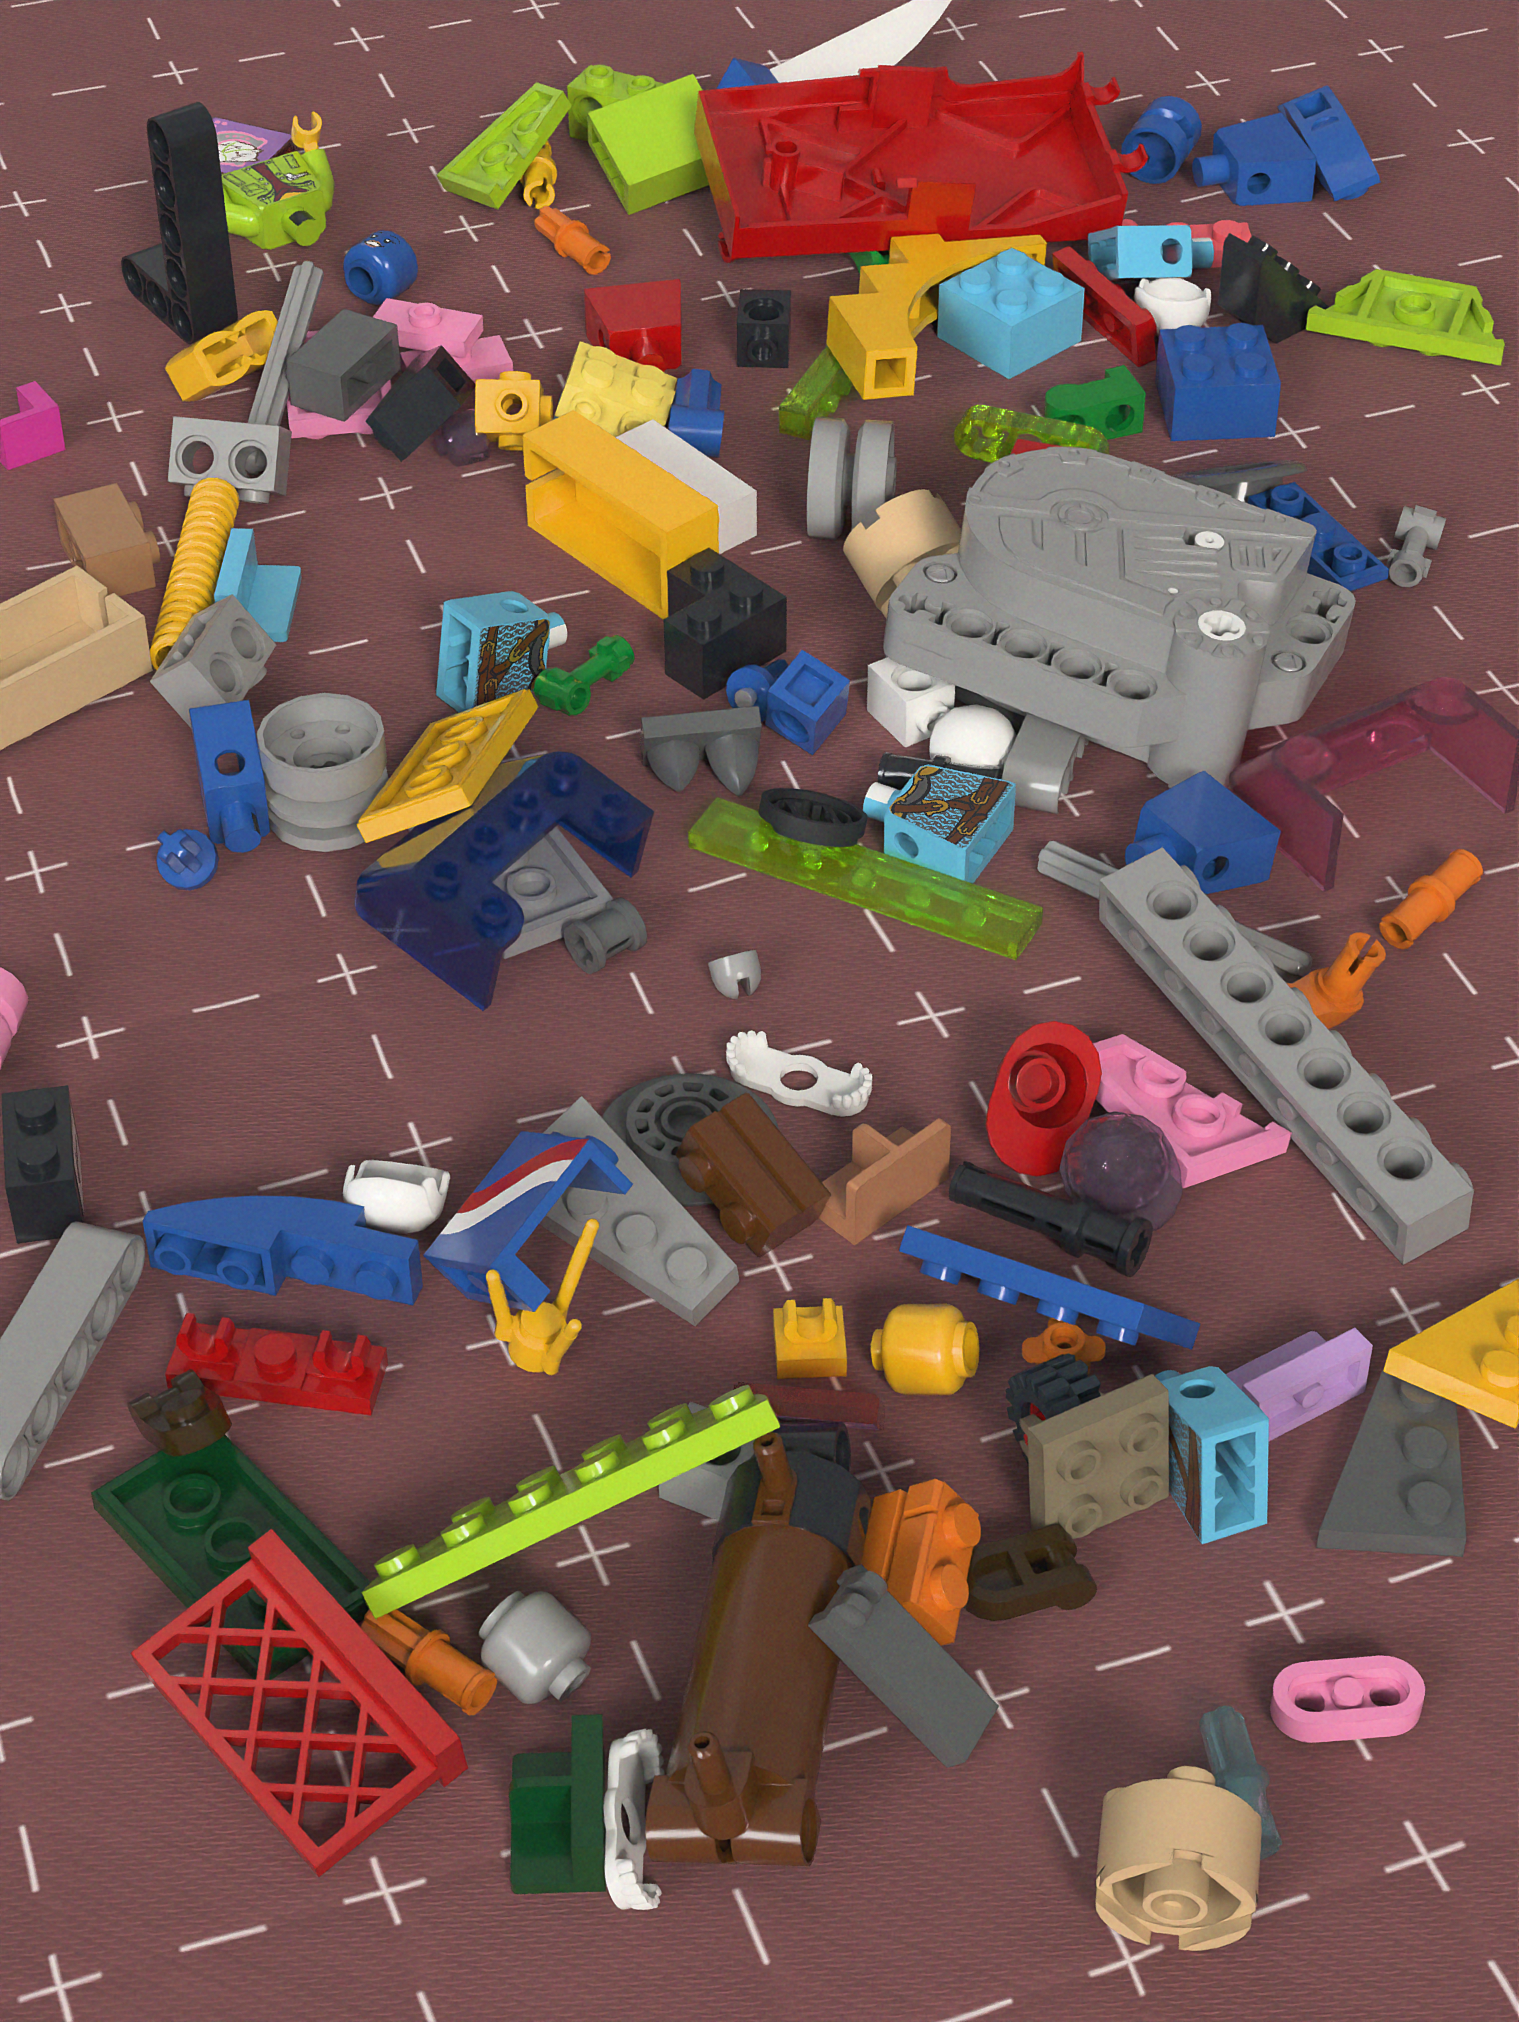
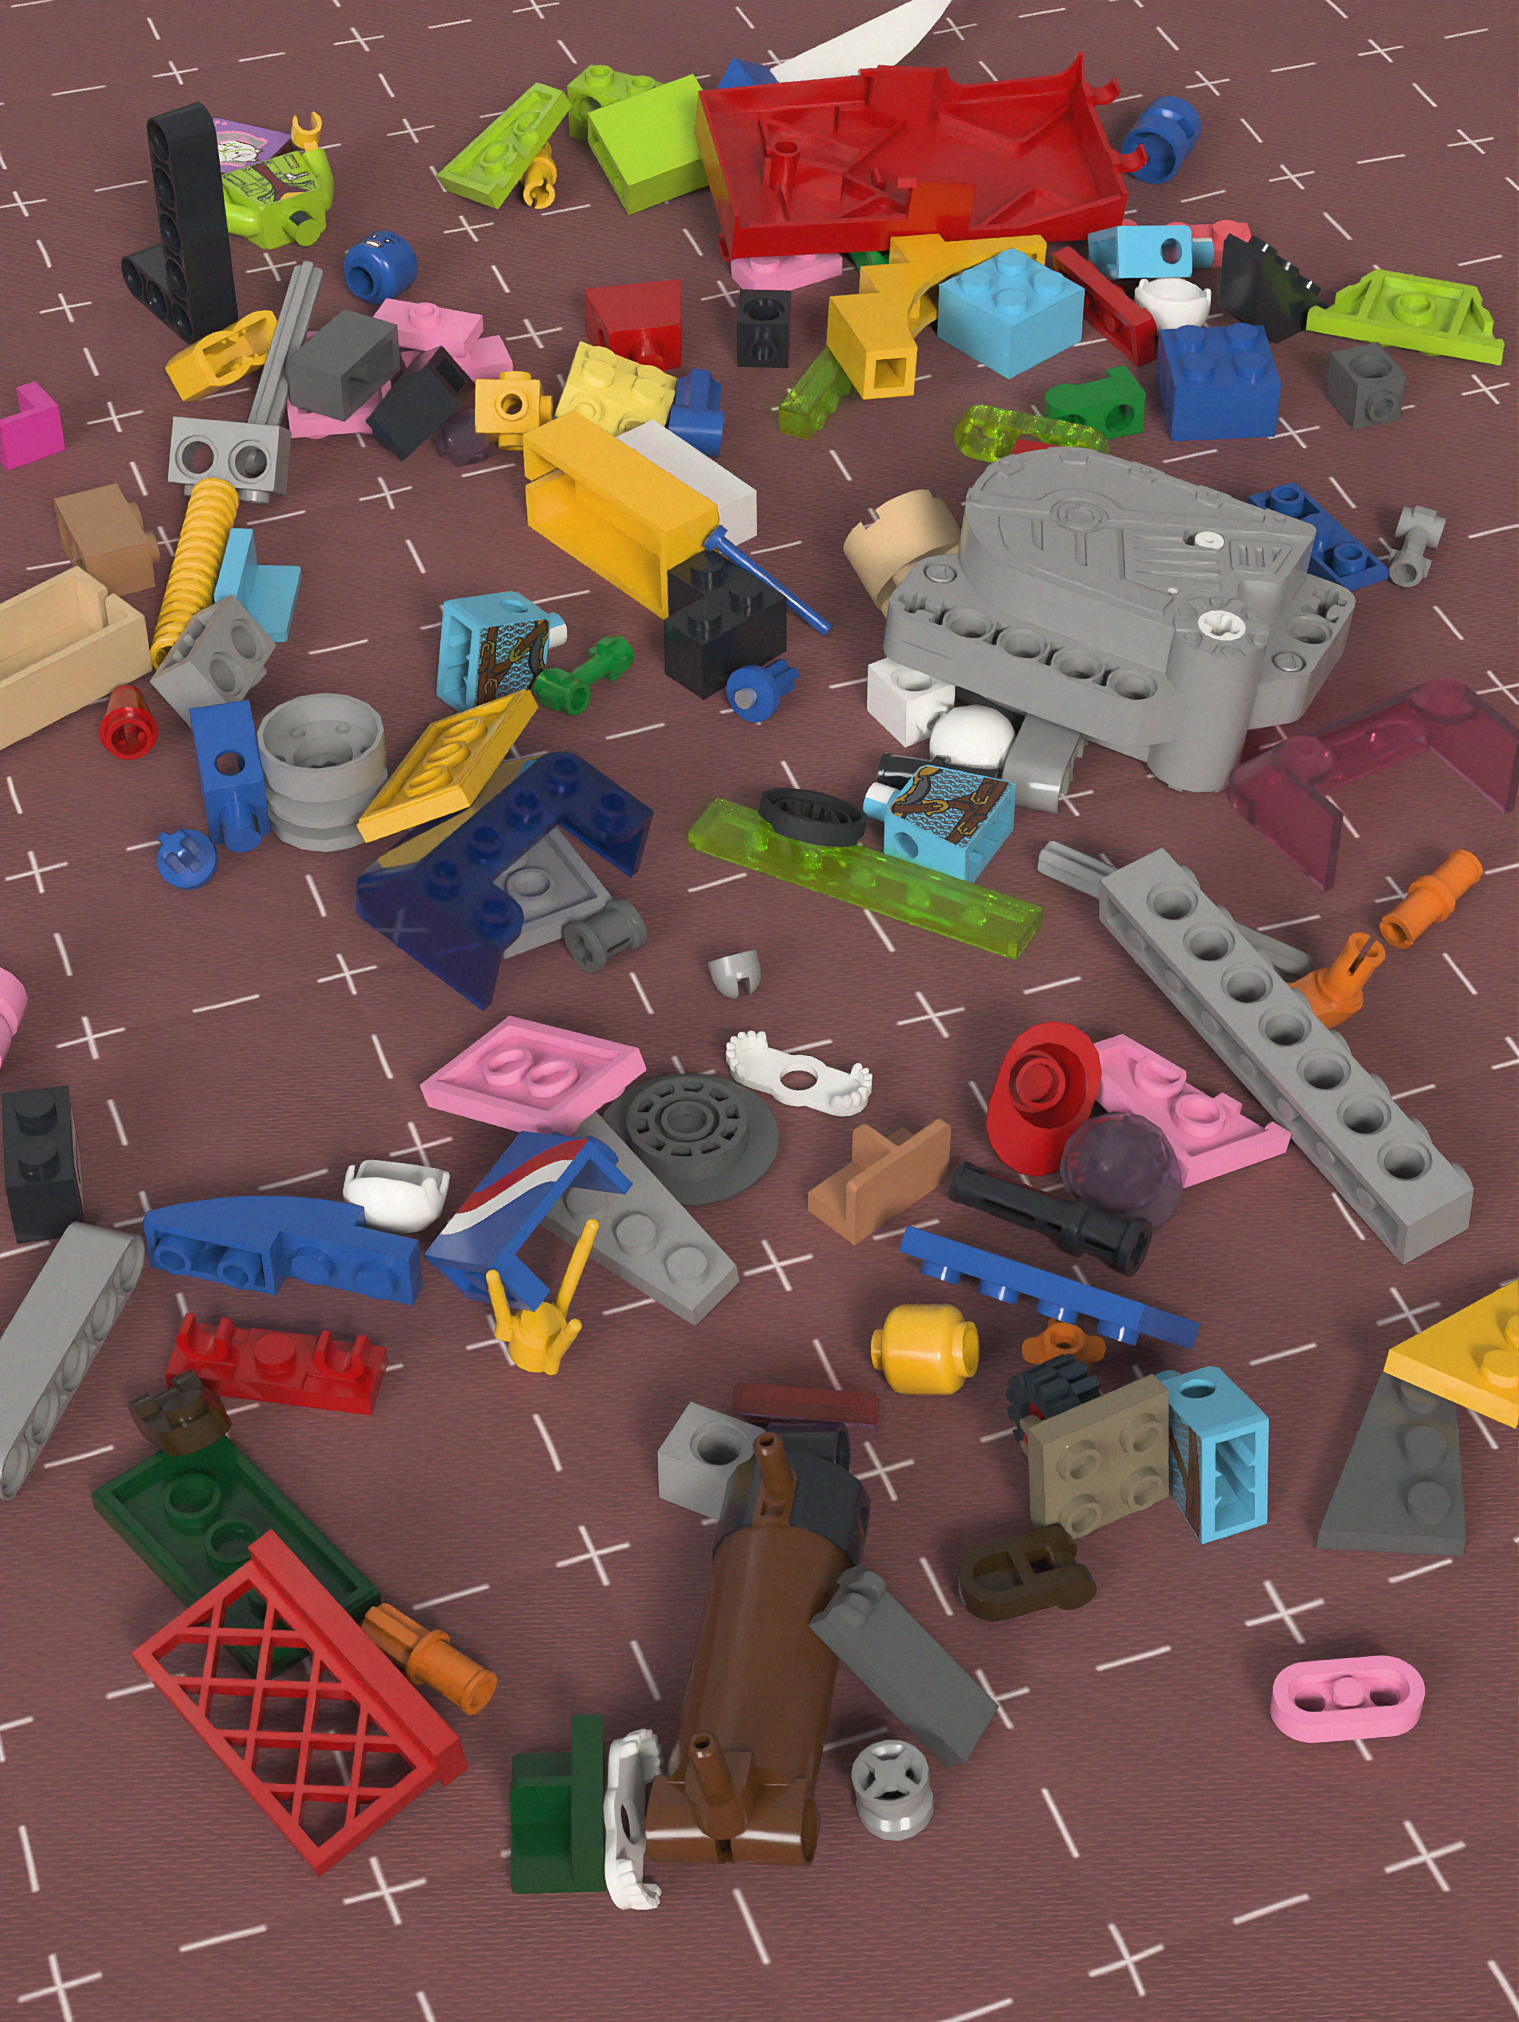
lime plate [362,1385,781,1619] -> none
light grey head [479,1591,591,1704] -> none
orange axle [534,206,611,275] -> none
dark grey tile [640,706,762,797] -> none
reddish brown brick [676,1092,832,1257] -> none
blue brick [765,650,850,755] -> none
yellow tile [773,1298,847,1379] -> none
light grey wheel [807,417,897,540] -> none
orange brick [861,1479,981,1646] -> none
tan brick [1095,1766,1262,1951] -> none
blue torso [1125,771,1281,894] -> none
dark grey wheel [1171,460,1308,503] -> none
blue torso [1192,113,1317,206] -> none
clear light blue axle [1199,1705,1283,1860] -> none
lavender panel [1226,1328,1373,1441] -> none
blue slope [1277,85,1381,201] -> none
none -> red cone [99,685,158,760]
none -> bright pink plate [420,1016,647,1136]
none -> blue piece [703,525,832,636]
none -> bright pink piece [731,253,842,290]
none -> light grey wheel [851,1740,934,1841]
none -> dark grey brick [1325,342,1406,430]

